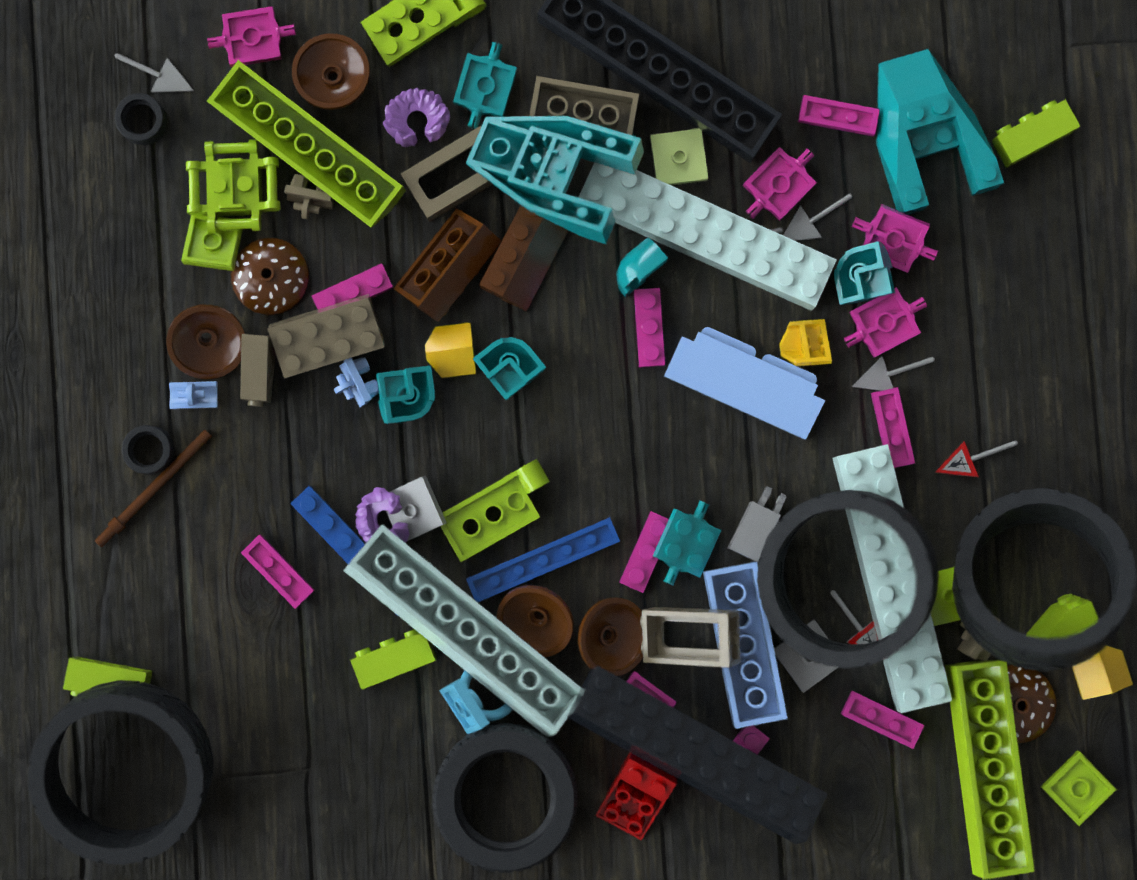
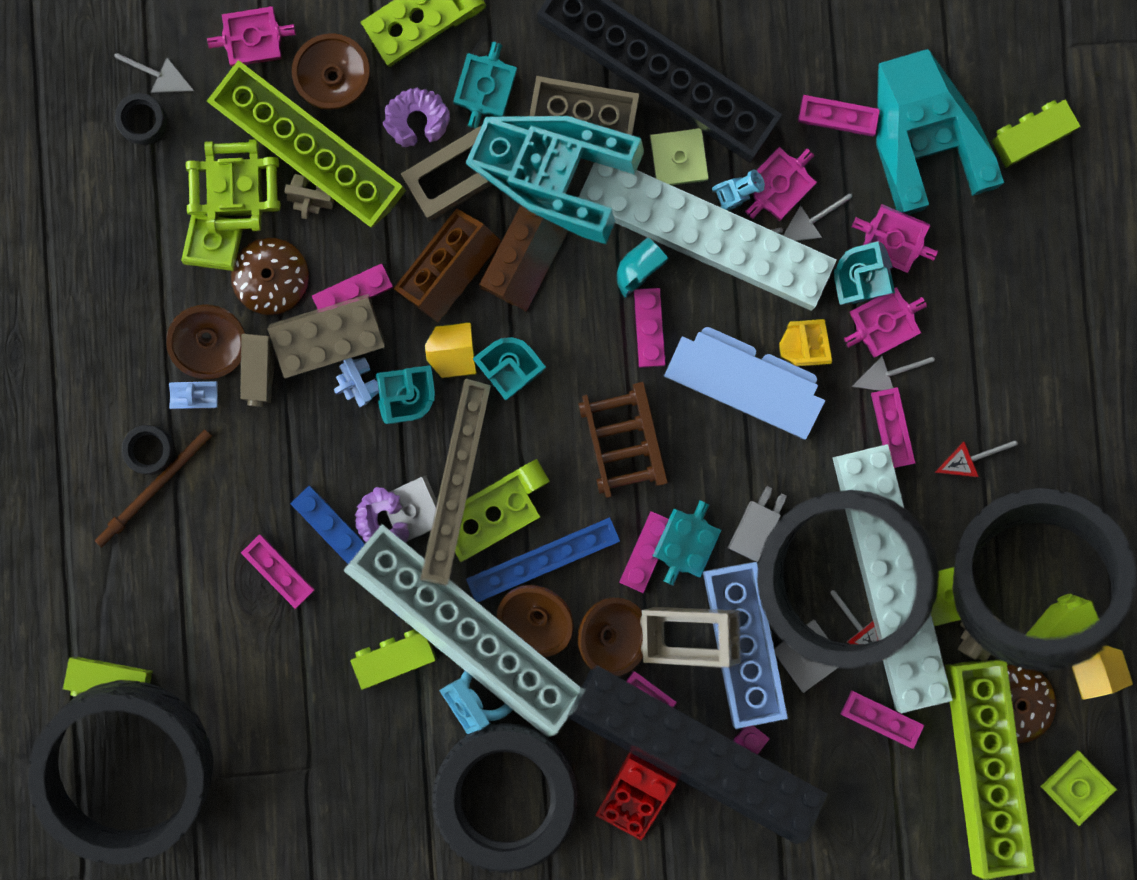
none -> dark tan plate [420,379,491,586]
none -> reddish brown fence [578,382,667,498]
none -> medium azure connector [712,170,765,211]

